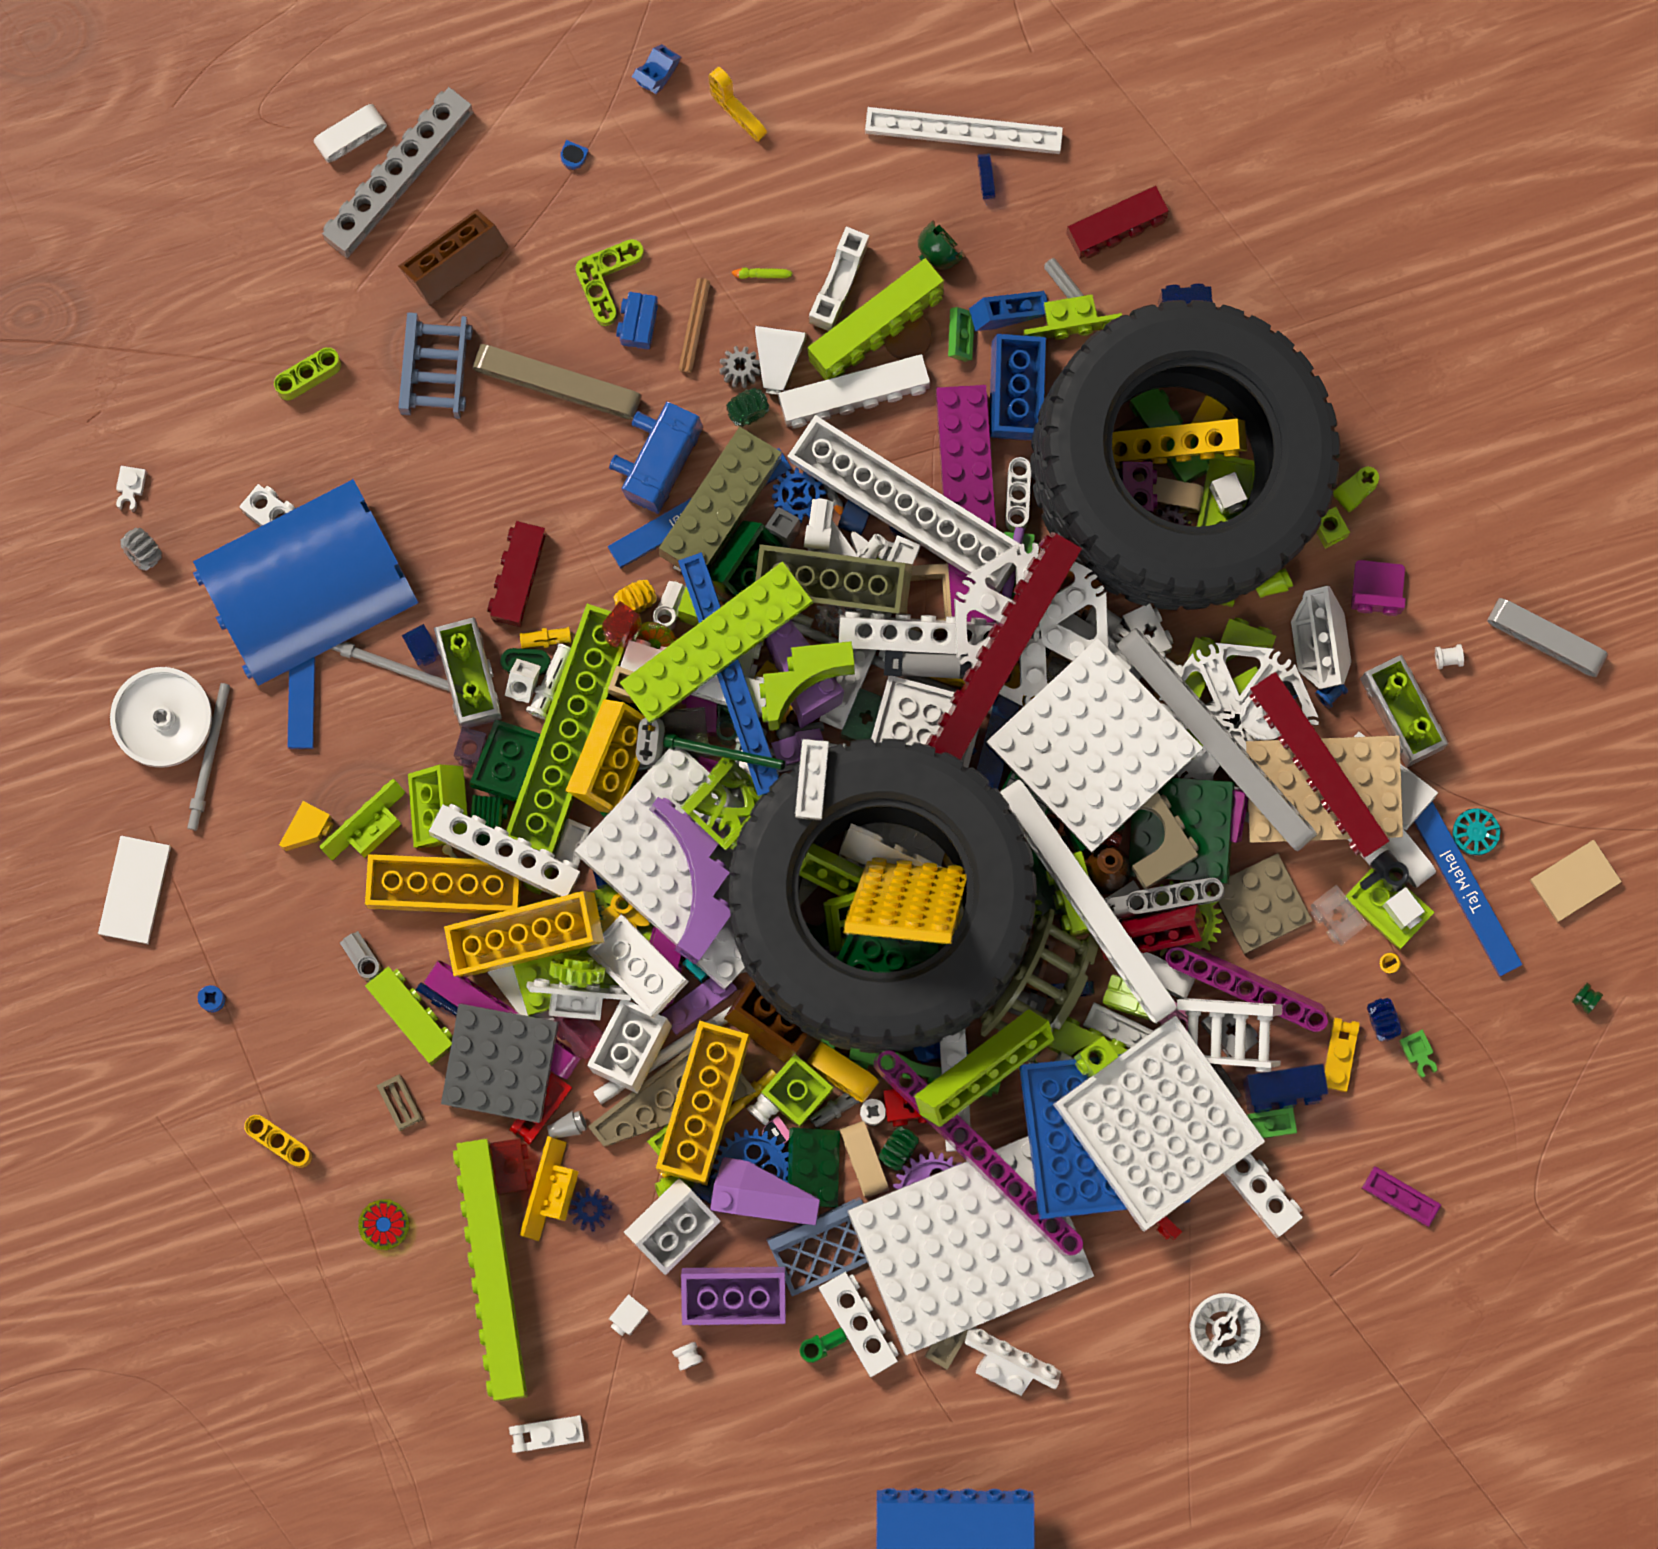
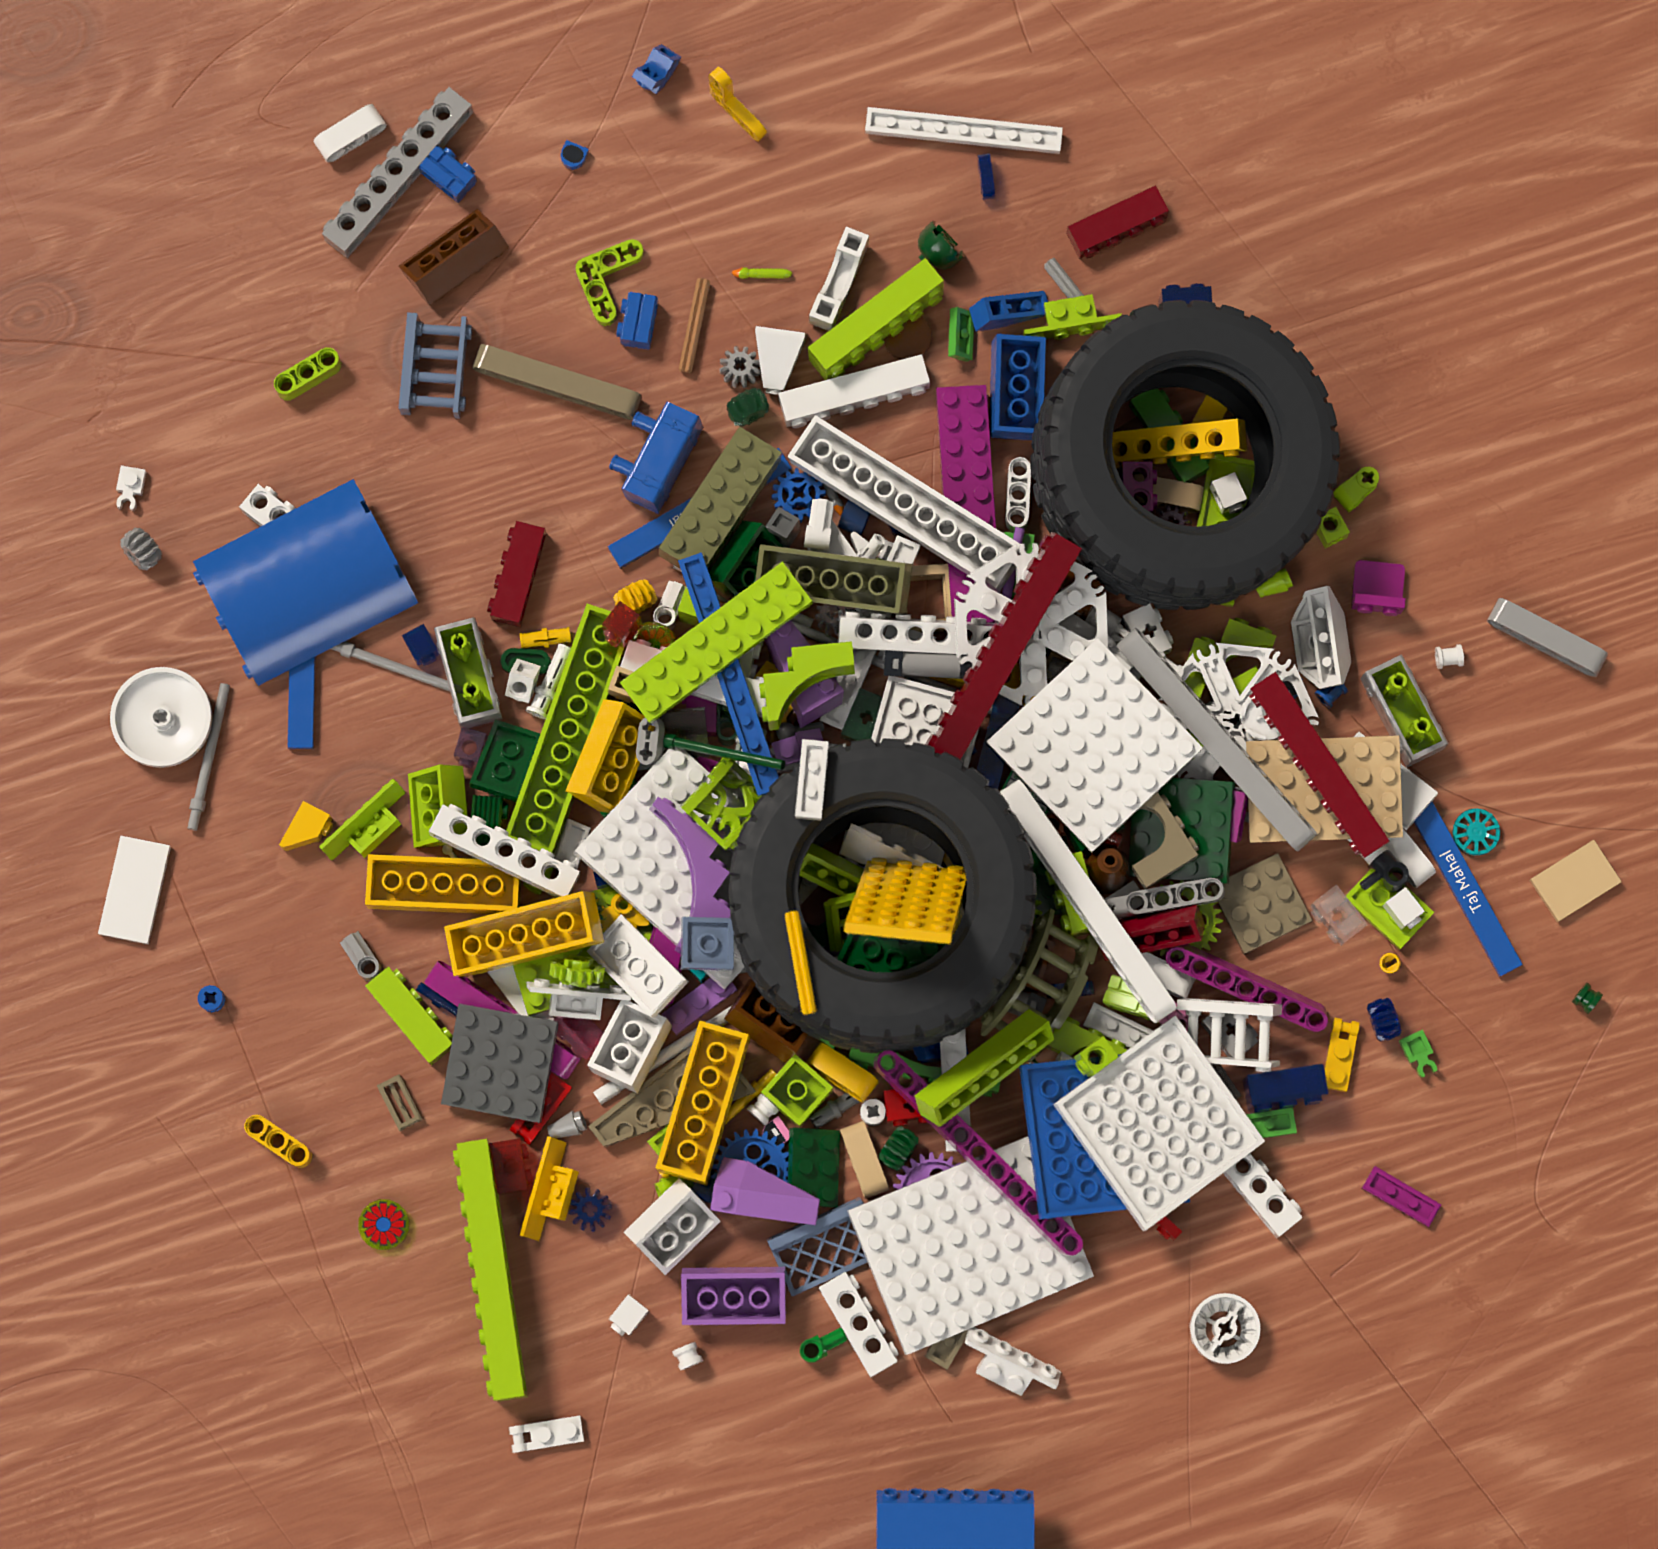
none -> blue brick [419,145,477,203]
none -> sand blue plate [681,917,734,971]
none -> yellow axle [785,911,816,1015]

